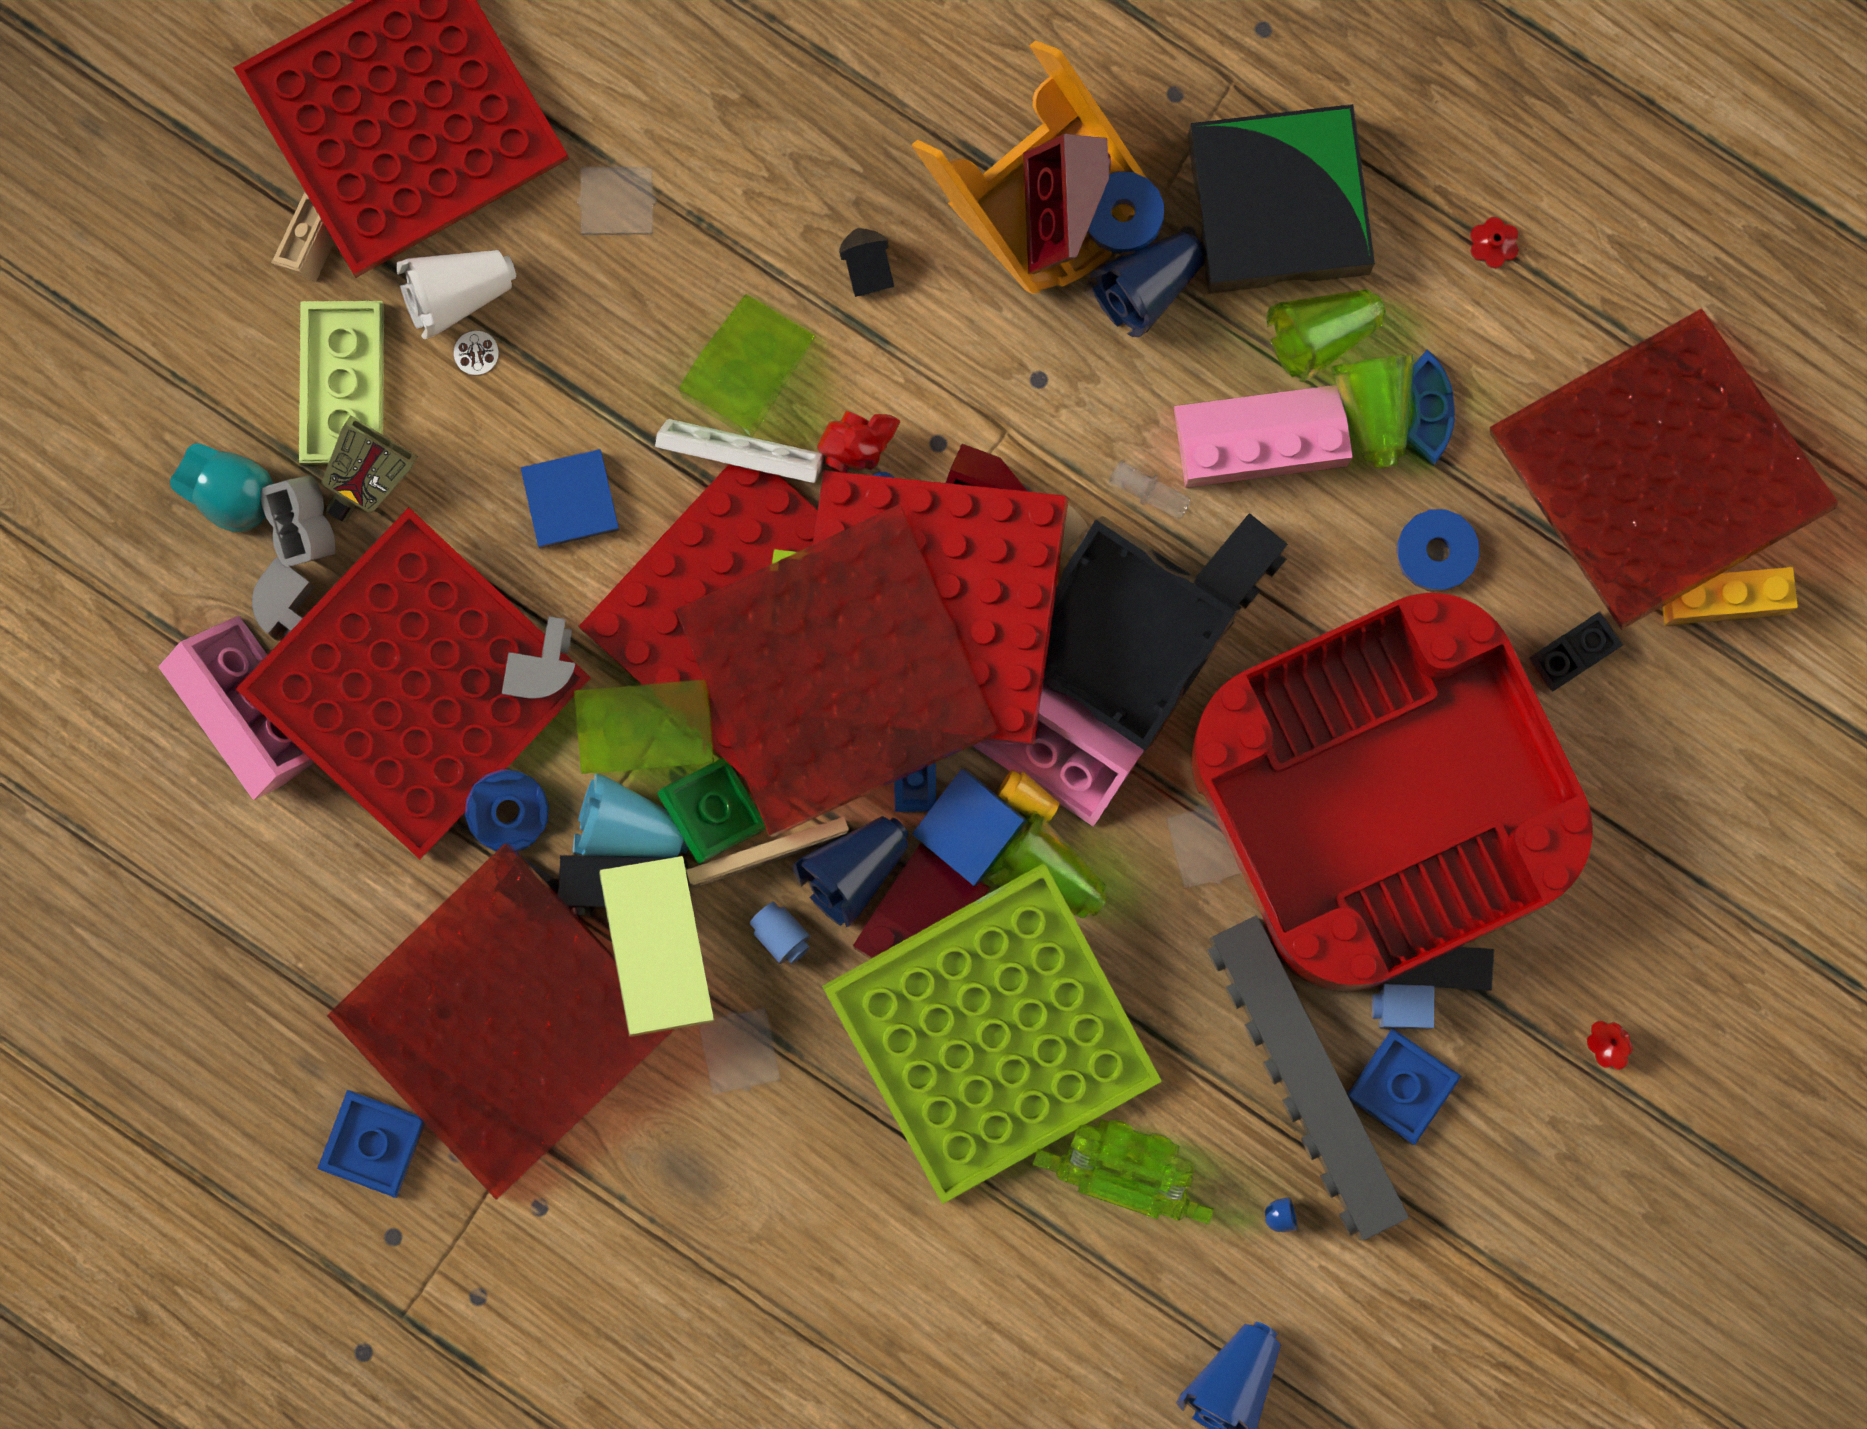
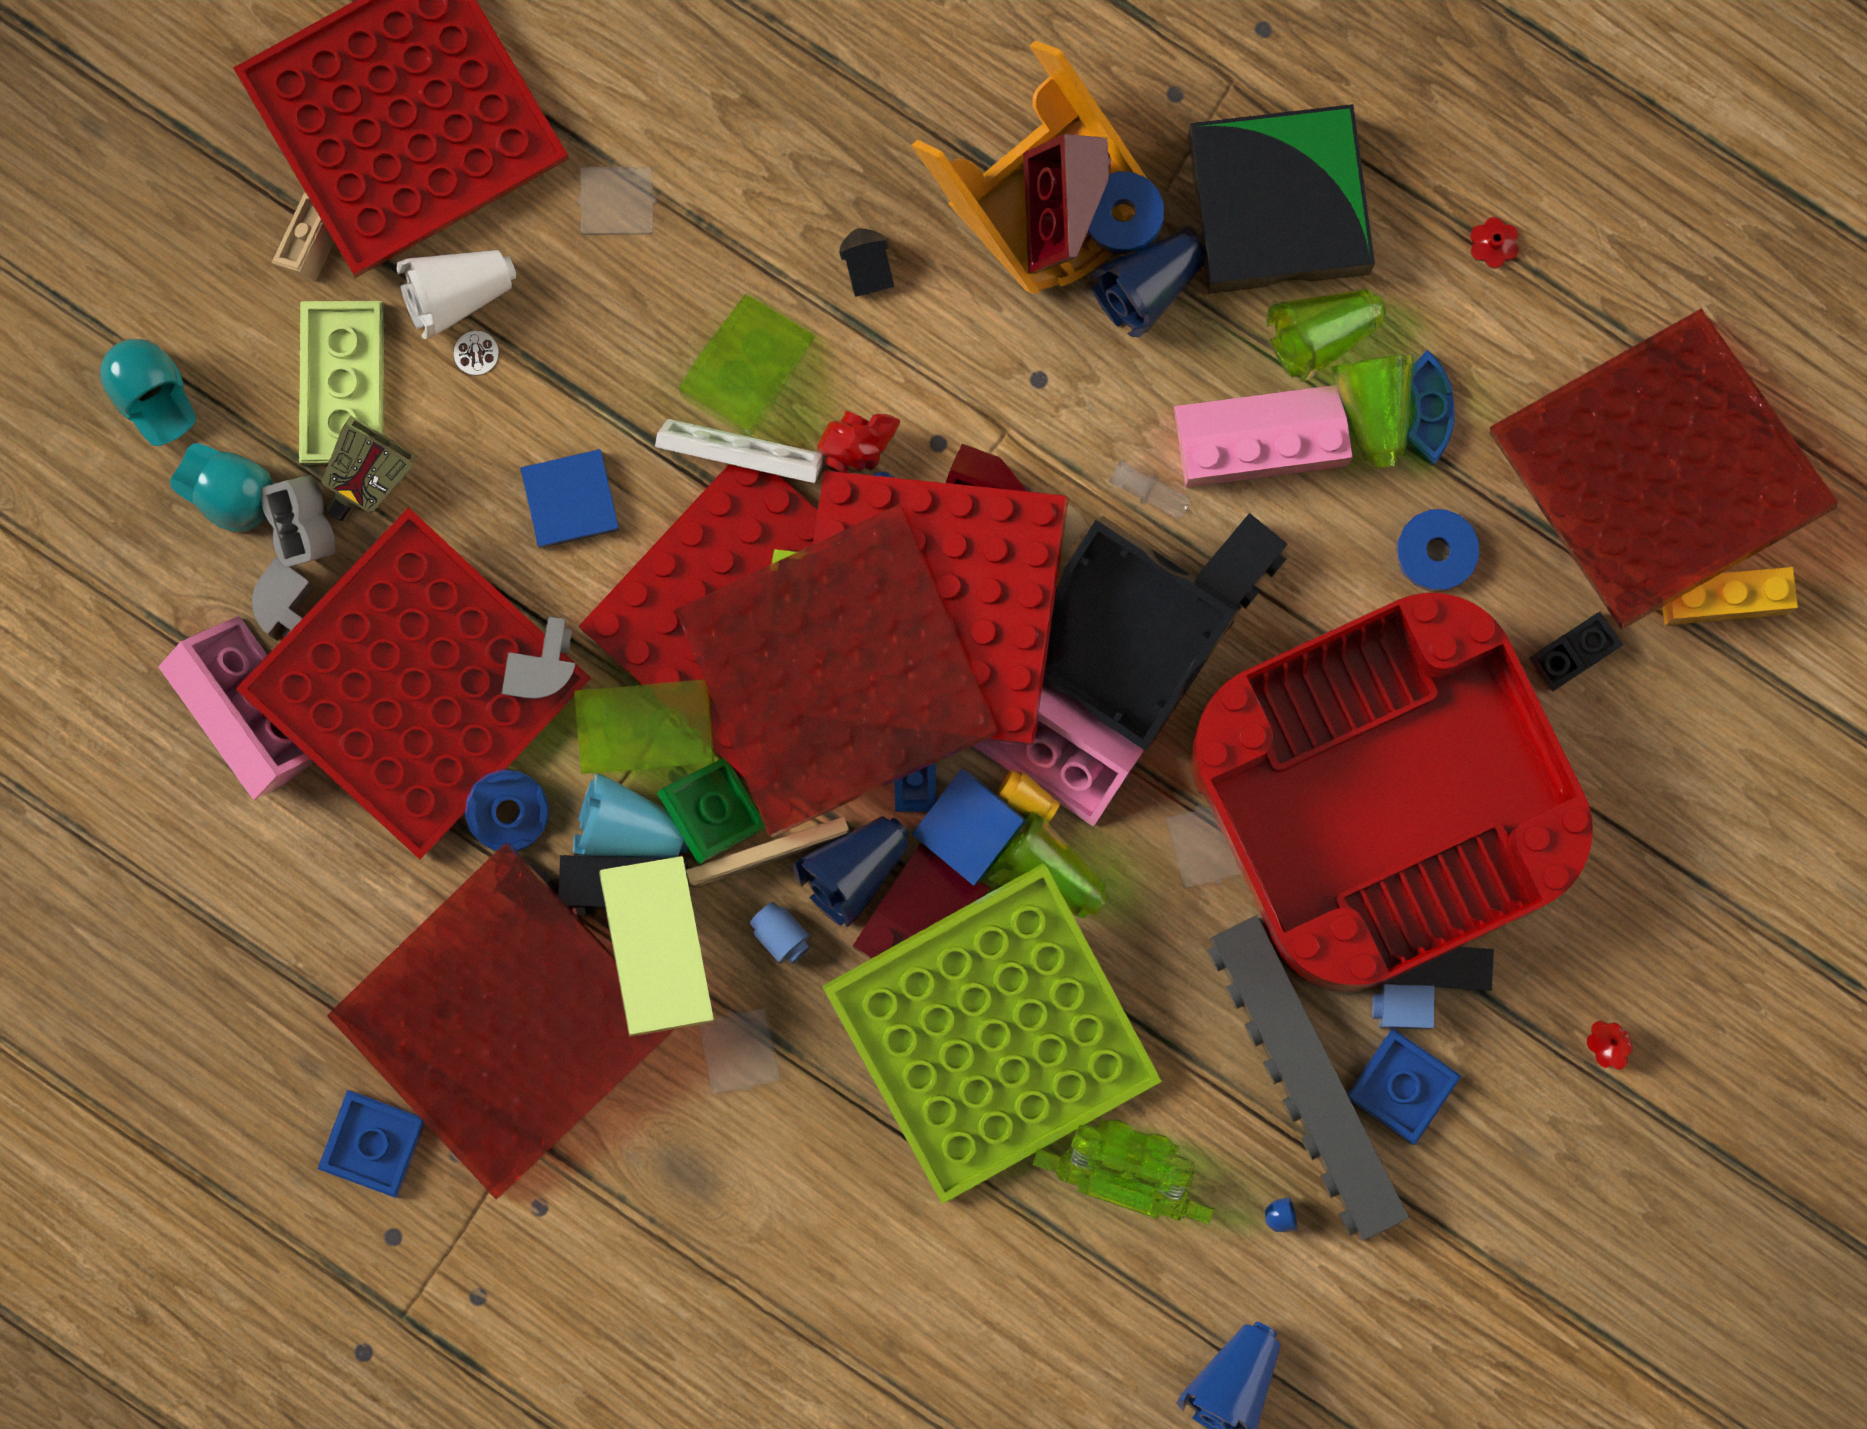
none -> teal piece [100,339,196,446]

